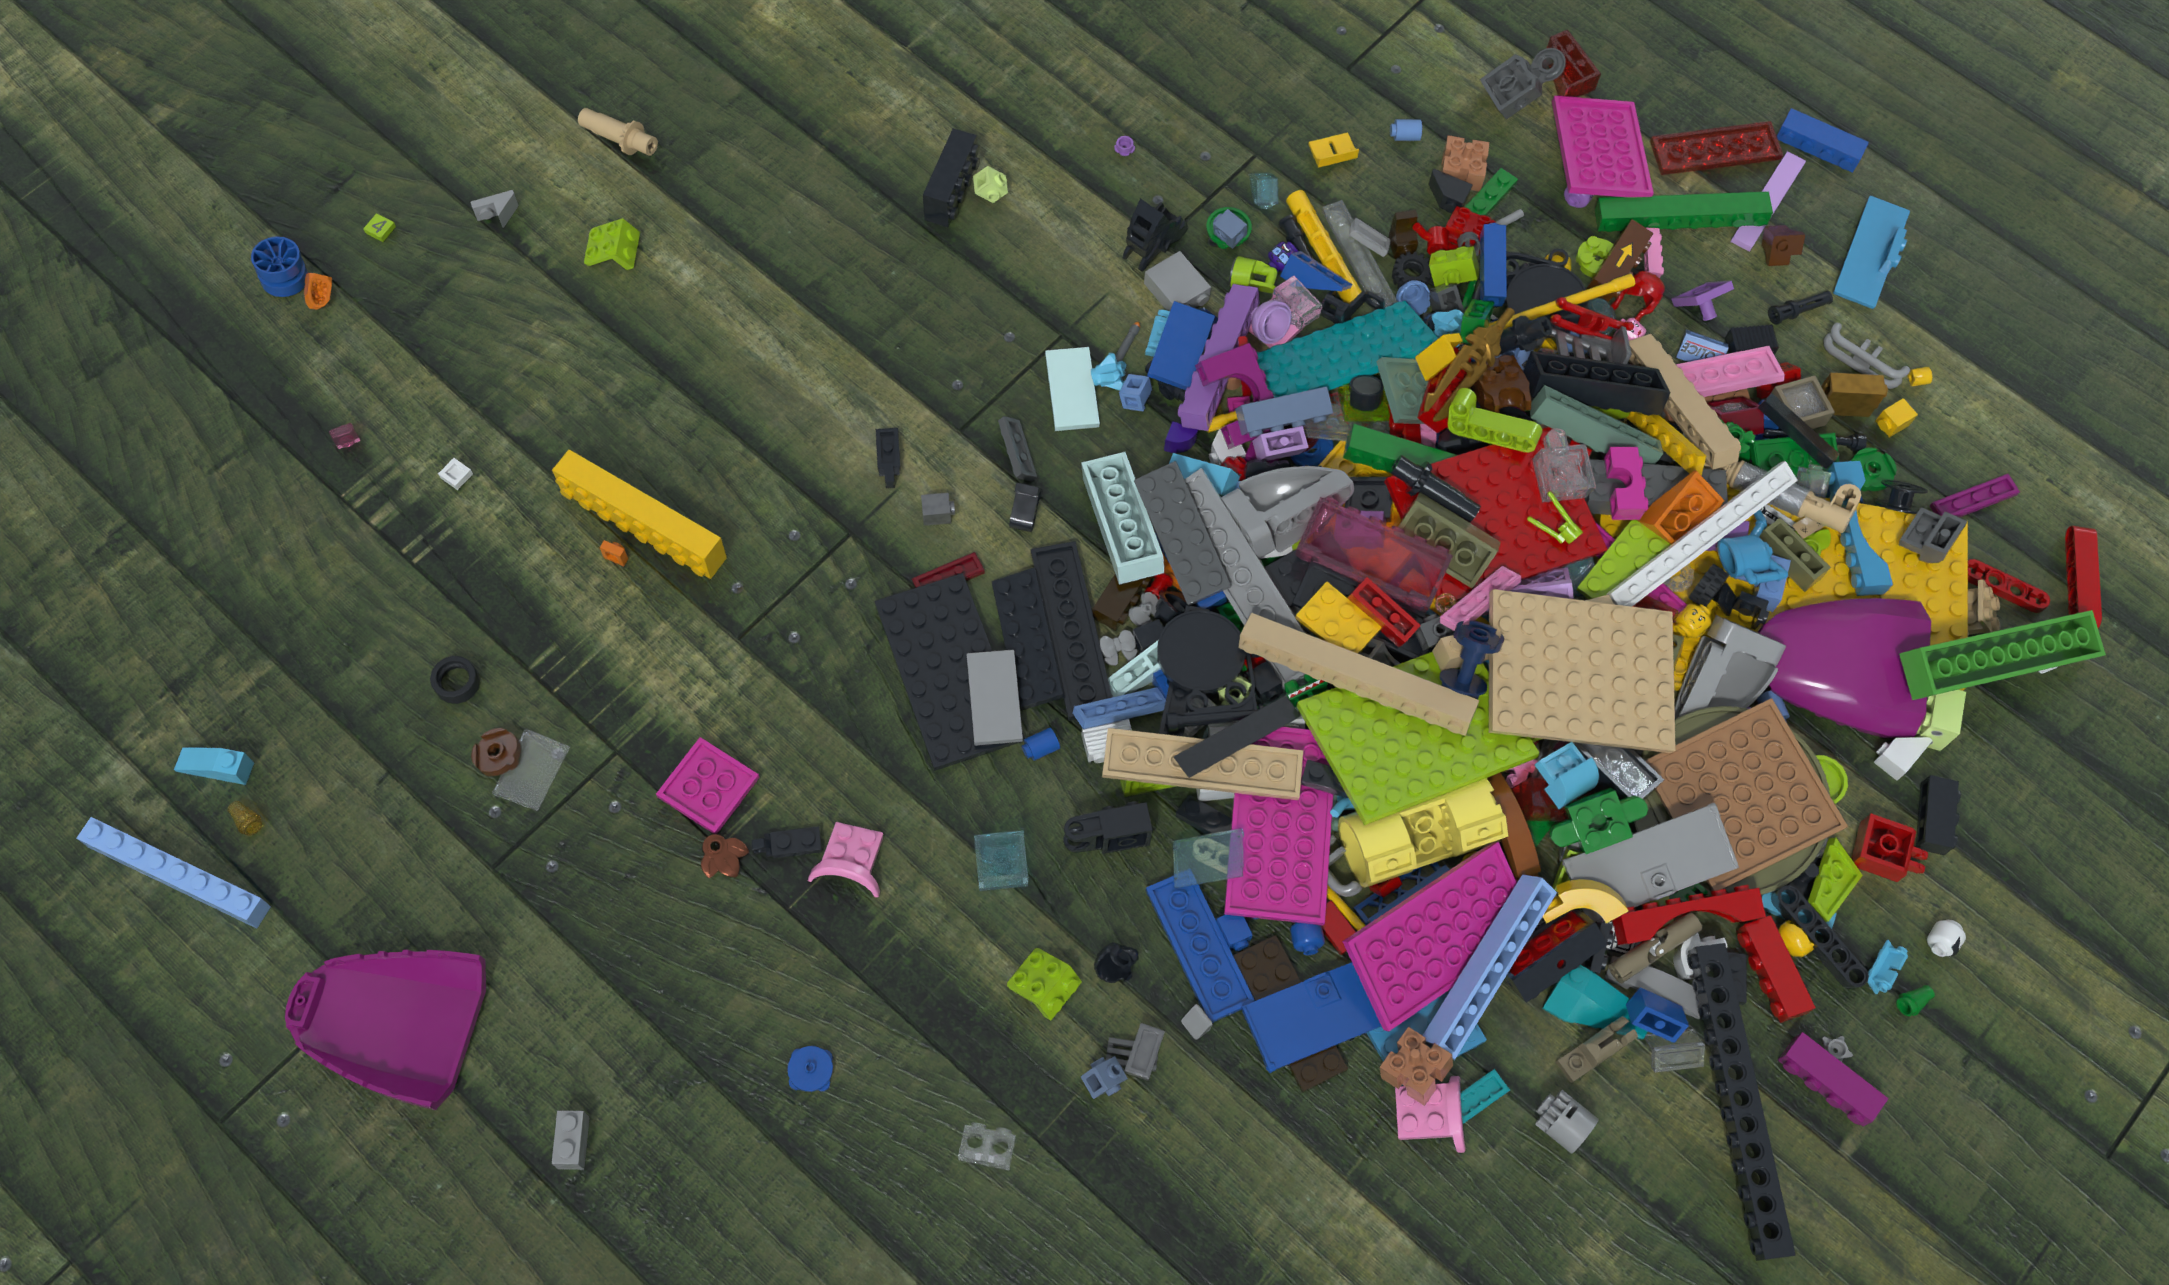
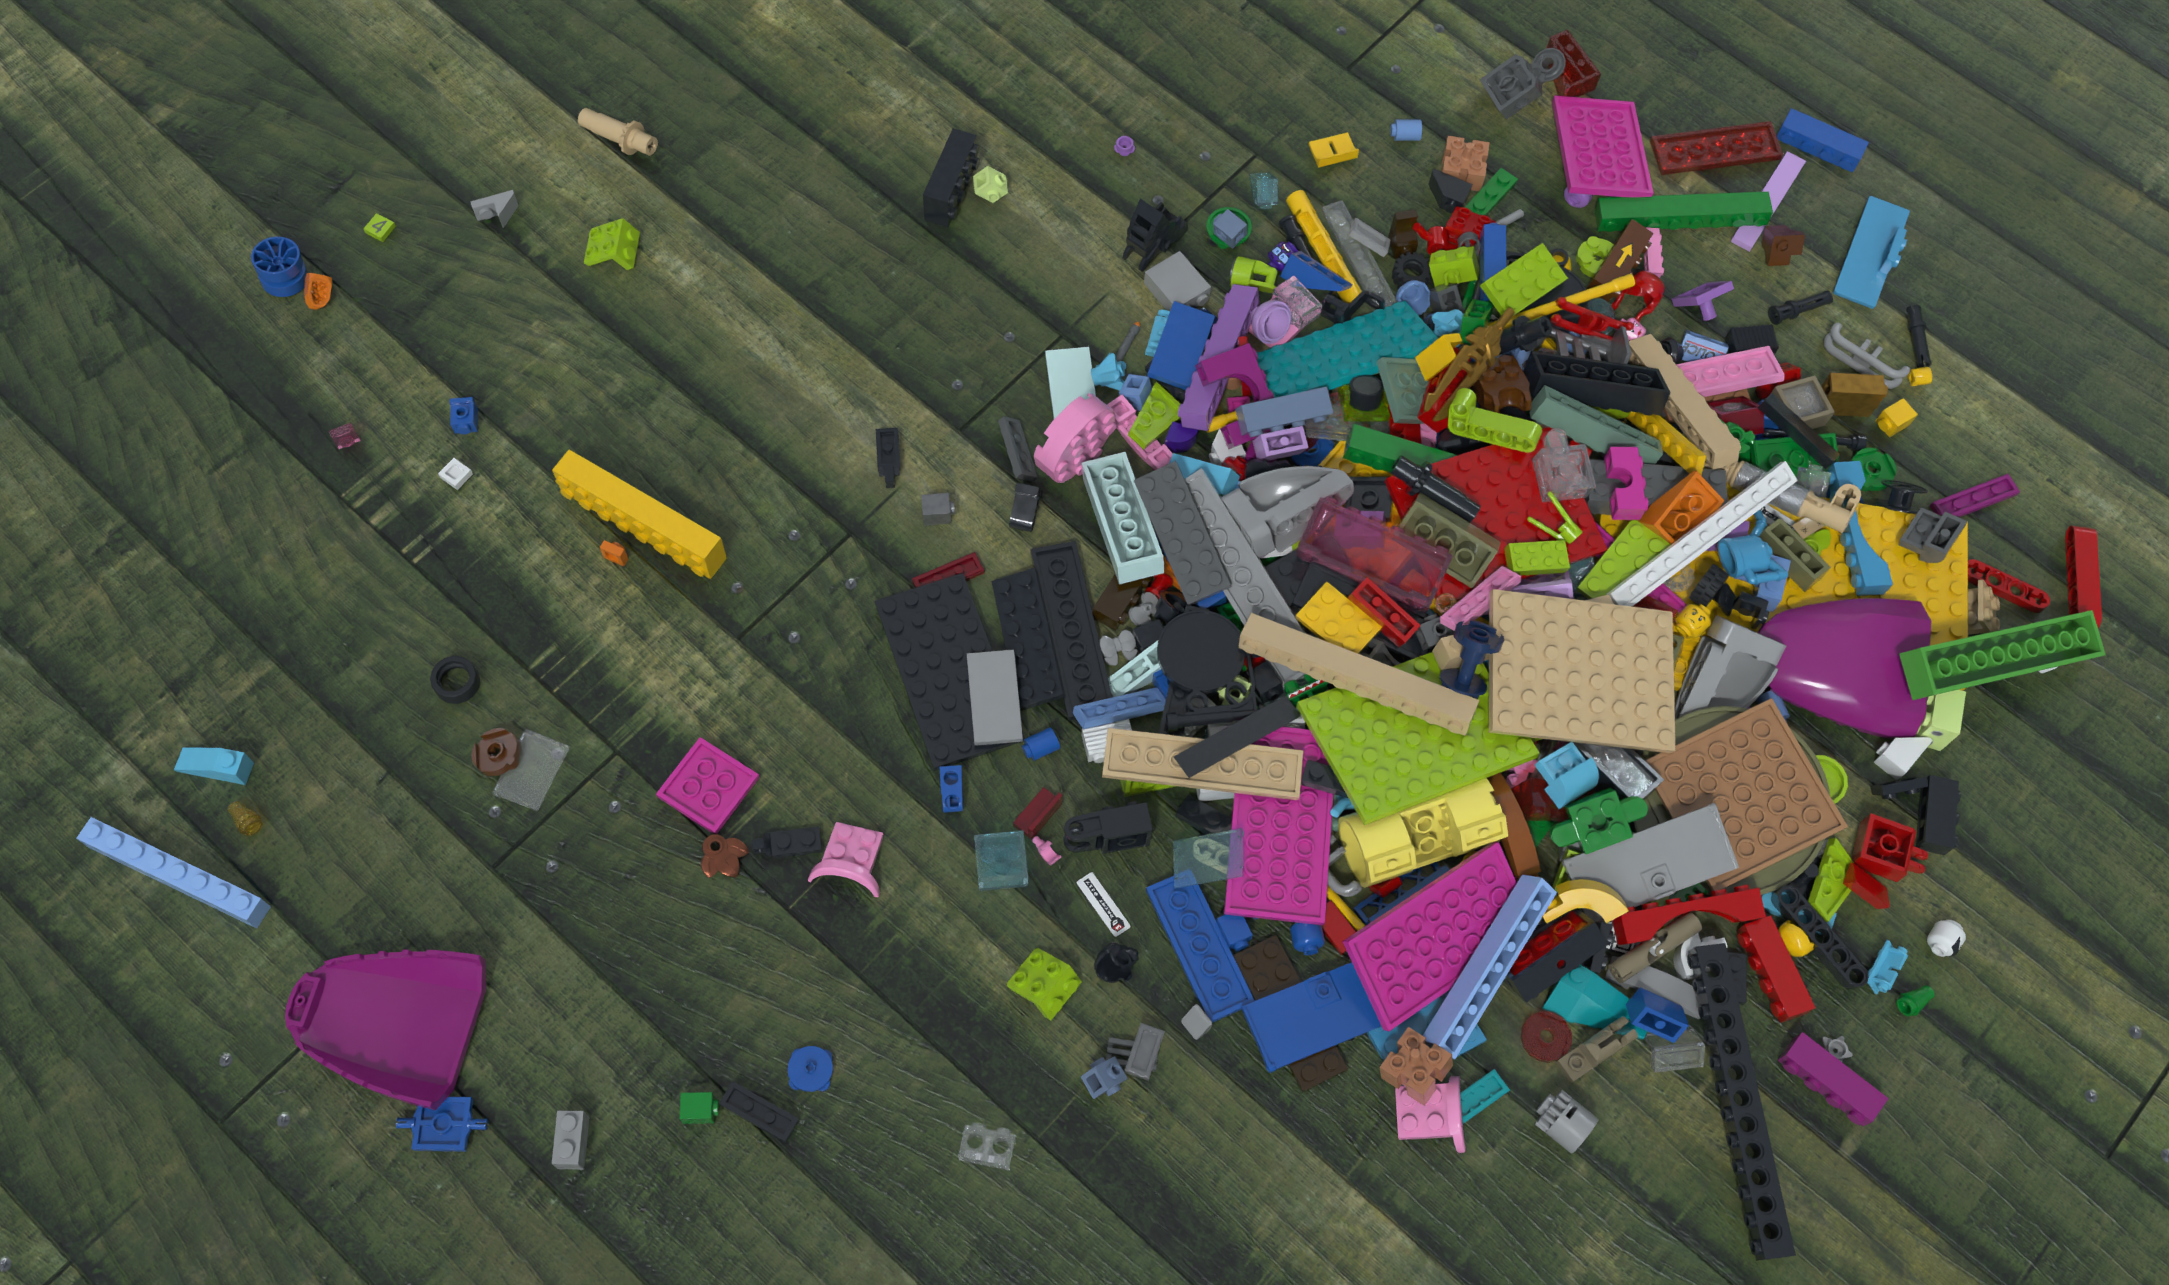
none -> blue plate [396,1097,488,1152]
none -> blue brick [449,397,478,434]
none -> green brick [679,1092,720,1124]
none -> black plate [719,1081,800,1143]
none -> blue leg [940,765,963,813]
none -> dark red panel [1013,787,1063,840]
none -> bright pink piece [1032,836,1061,865]
none -> bright pink piece [1034,393,1117,483]
none -> white sticker [1077,872,1131,937]
none -> bright pink slope [1107,395,1173,470]
none -> lime wing [1128,382,1181,450]
none -> lime plate [1480,243,1568,317]
none -> lime piece [1504,540,1570,576]
none -> clear red tile [1521,1011,1572,1063]
none -> black cone [1660,337,1684,364]
none -> red slope [1843,862,1890,909]
none -> black plate [1870,777,1928,799]
none -> black pin [1906,305,1932,368]

